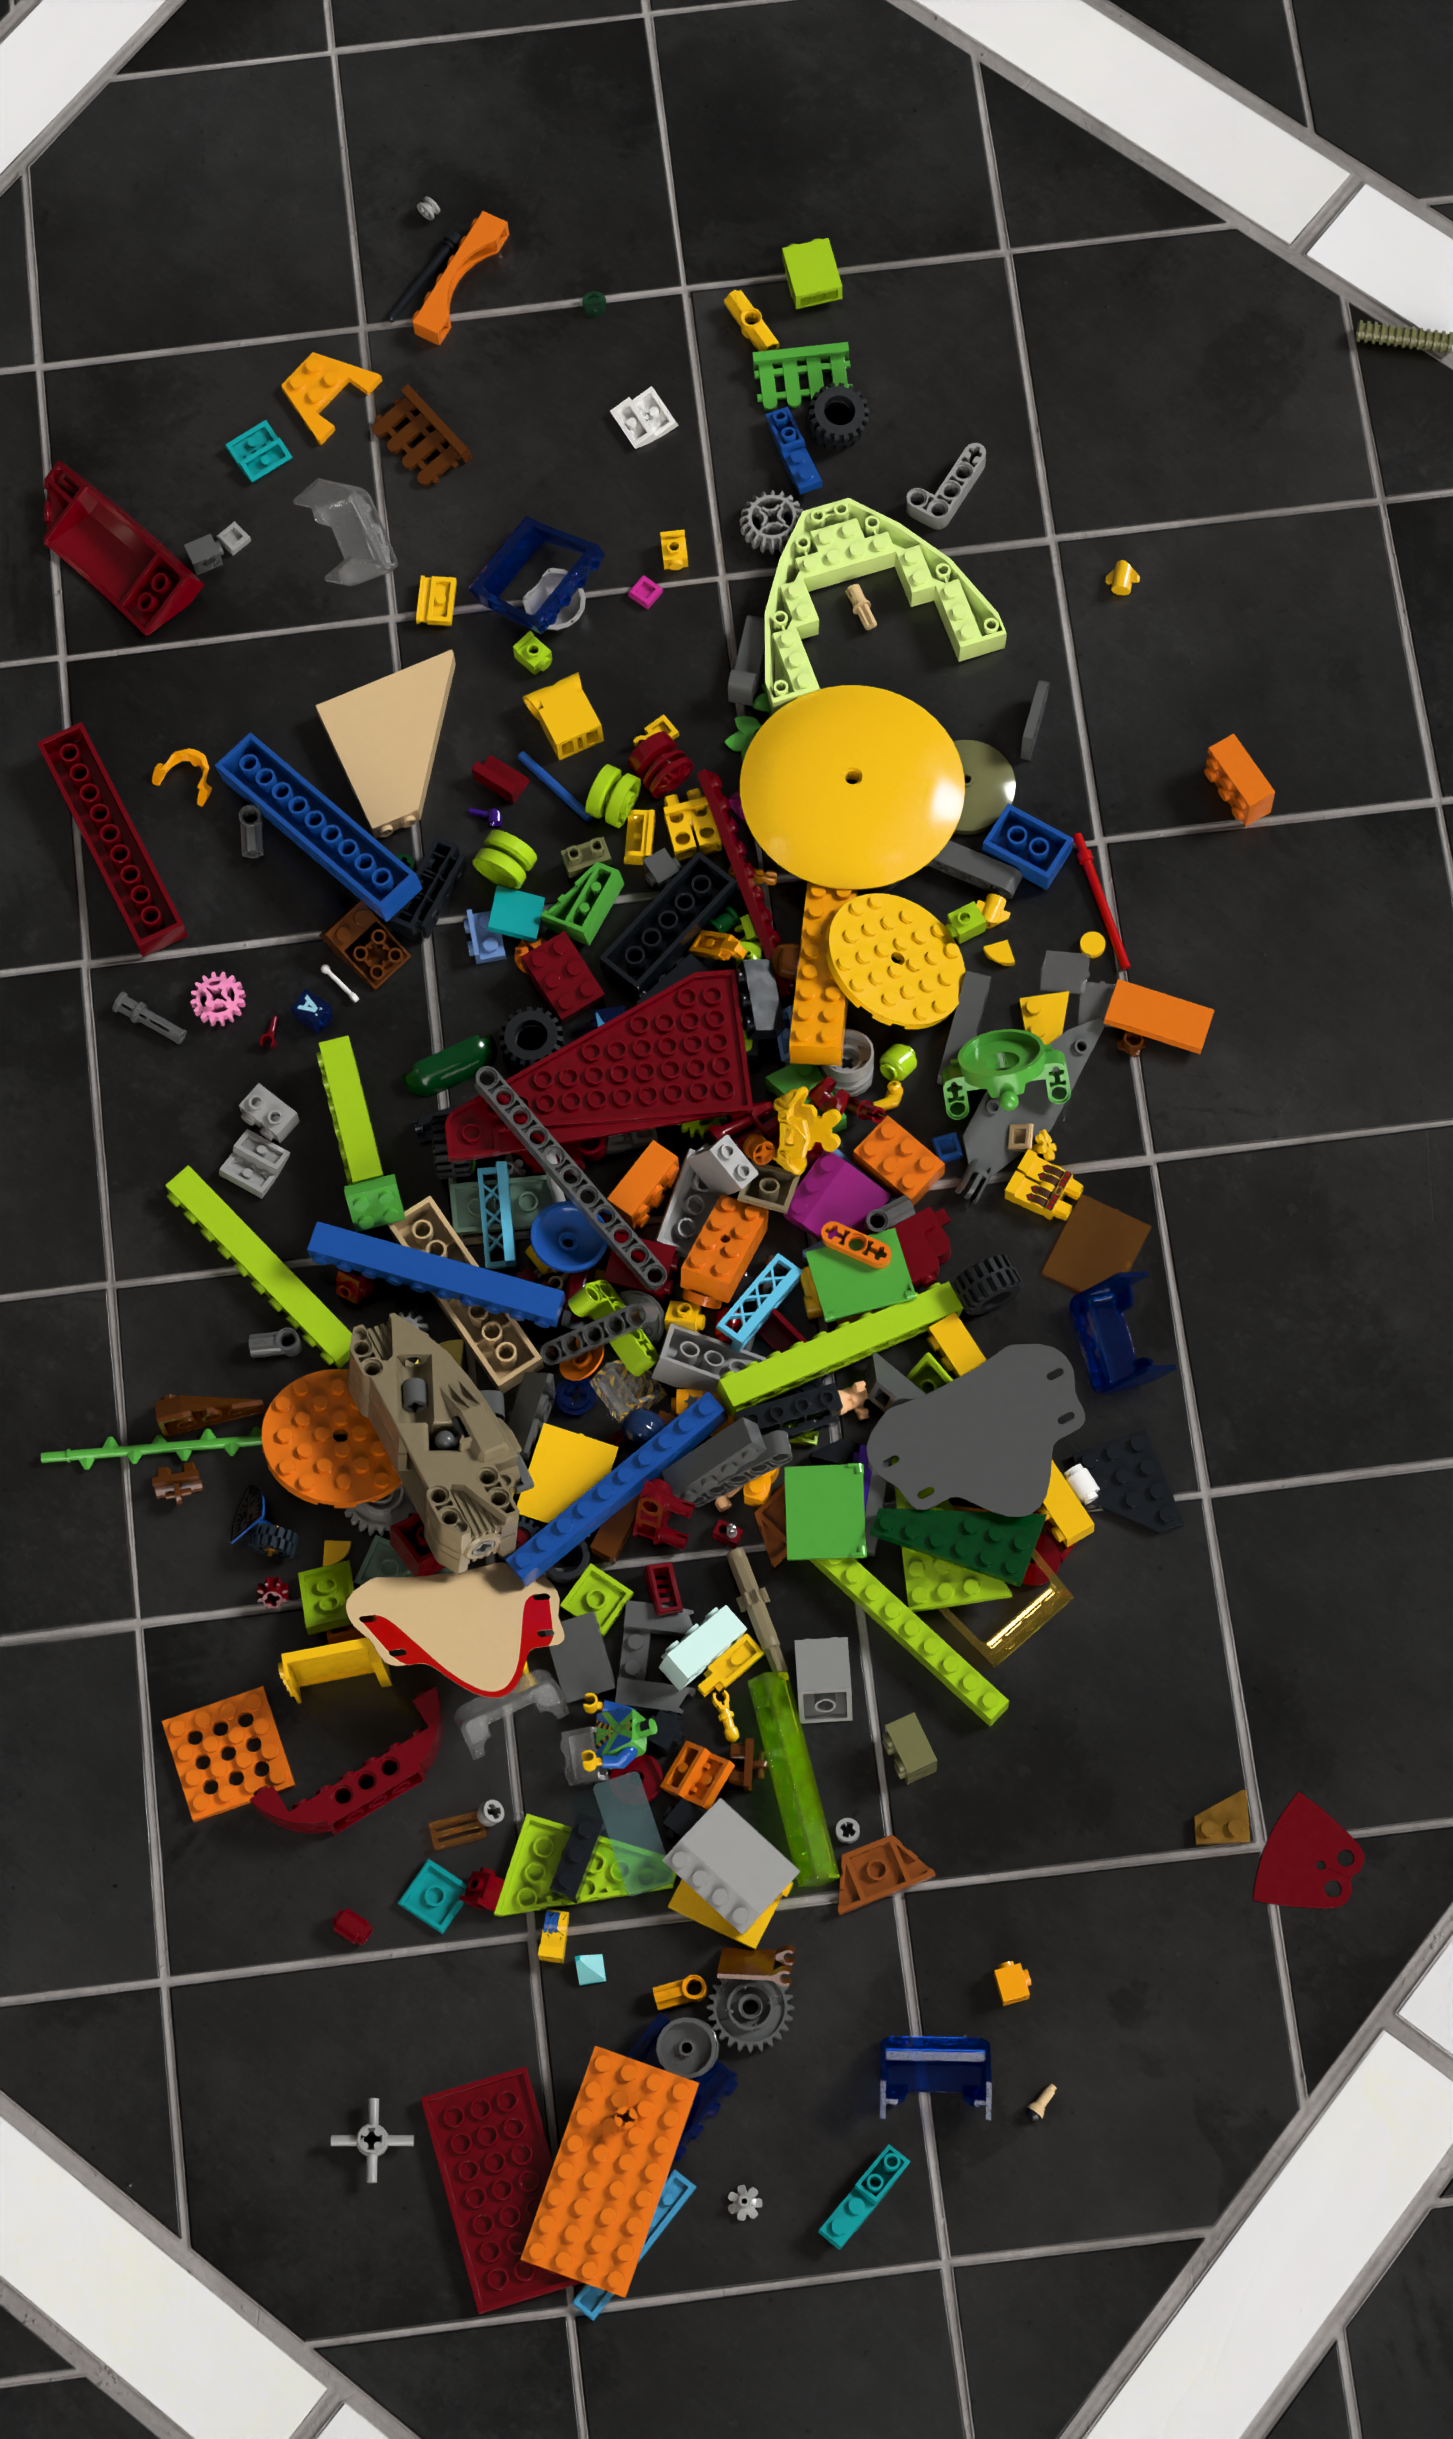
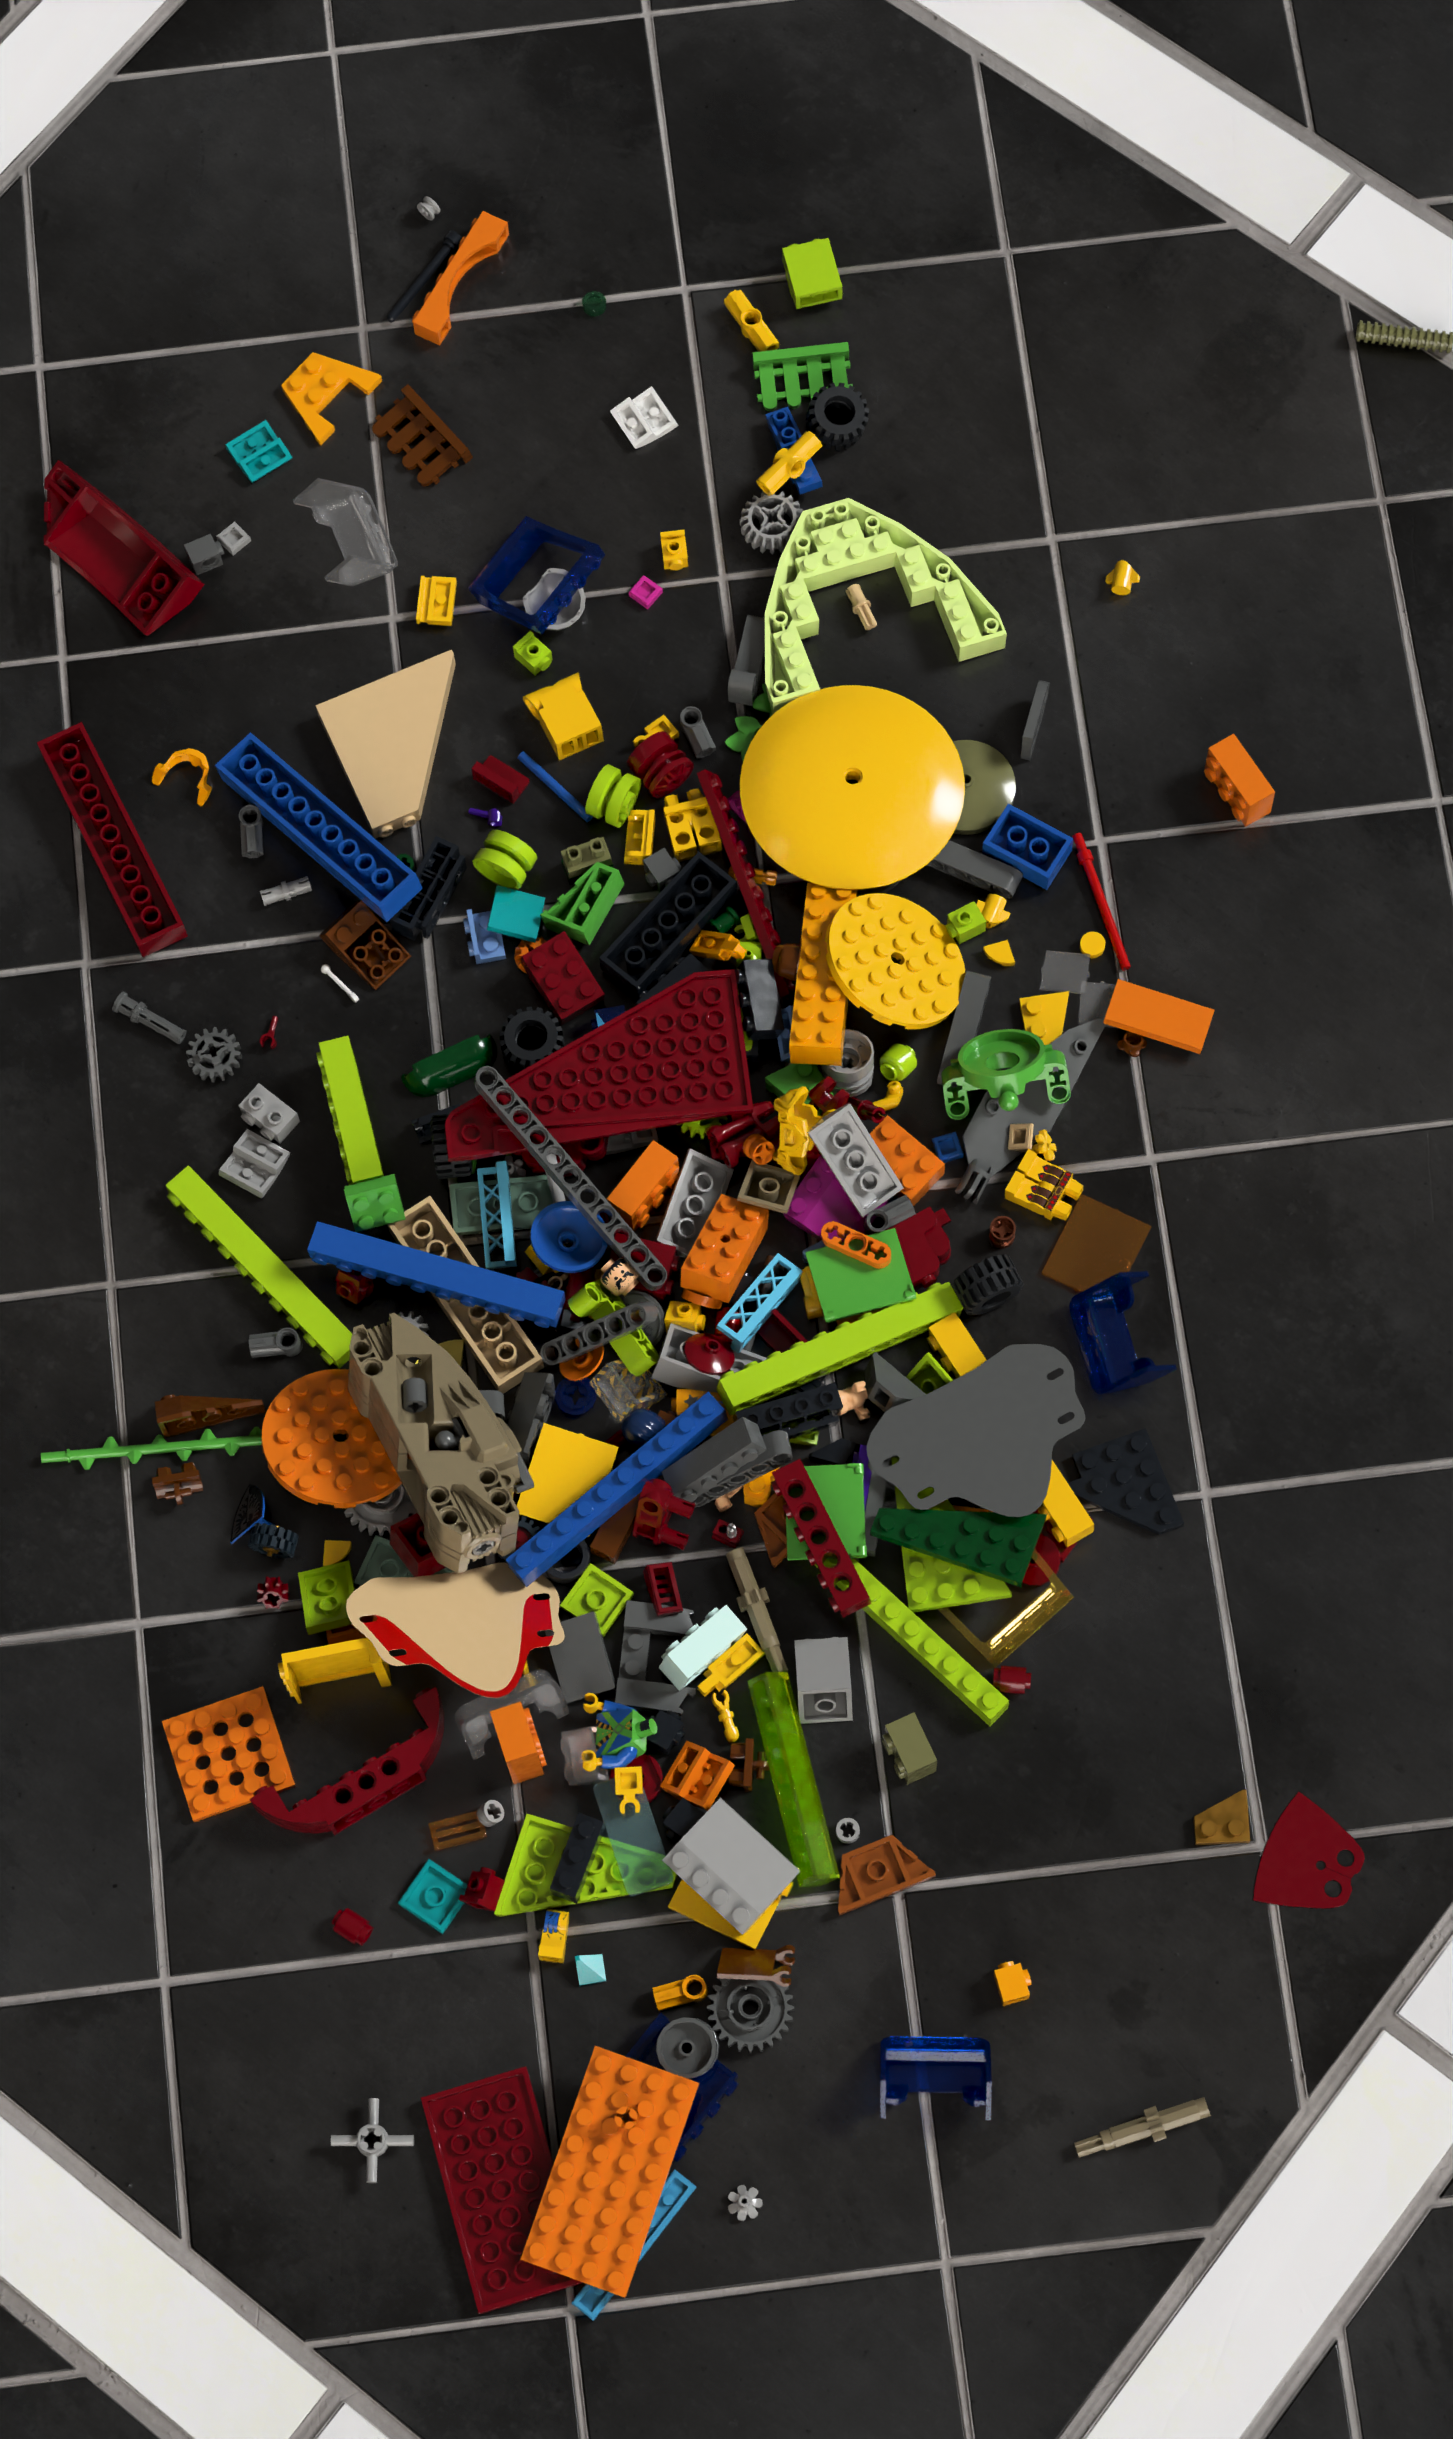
bright pink gear [190,972,246,1026] -> none
clear blue brick [291,989,333,1033] -> none
light grey panel [686,1135,758,1199] -> none
teal slope [818,2144,910,2250] -> none
light grey beam [906,443,986,530] -> none
tan piece [1025,2083,1057,2122] -> none
white brick [1063,1464,1100,1505] -> none
none -> dark grey gear [186,1027,242,1082]
none -> light grey pin [260,876,312,906]
none -> orange brick [490,1701,547,1784]
none -> light nougat head [600,1258,639,1297]
none -> yellow plate [614,1766,643,1814]
none -> dark grey piece [680,706,716,758]
none -> dark red dish [684,1333,735,1375]
none -> yellow piece [756,431,822,496]
none -> dark red brick [770,1459,872,1618]
none -> light grey slope [807,1103,904,1217]
none -> copper wheel [989,1216,1016,1248]
none -> dark red brick [993,1665,1031,1694]
none -> dark tan piece [1074,2097,1211,2158]

